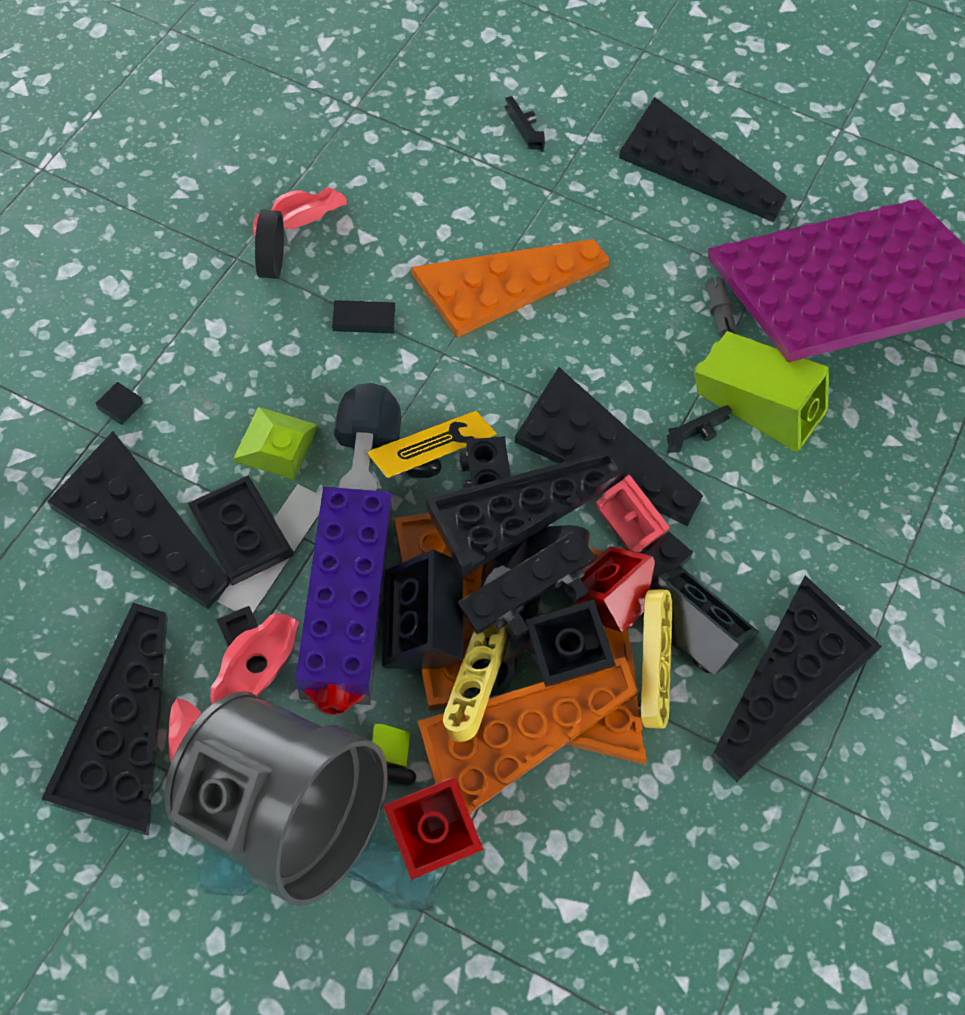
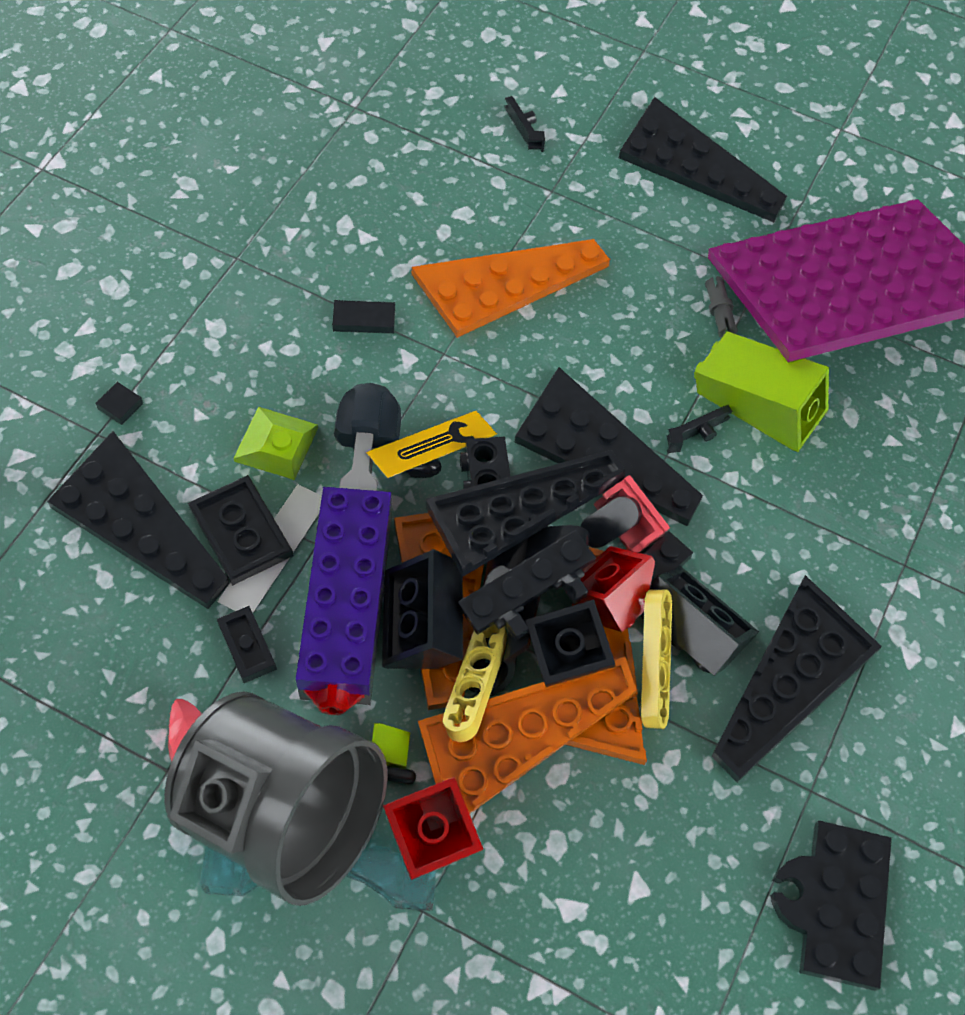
black wing [41,603,168,836] -> none
coral piece [210,613,299,704] -> none
coral piece [253,187,347,236] -> none
black tyre [255,210,284,279] -> none
none -> black tile [580,496,642,548]
none -> black plate [770,821,892,991]

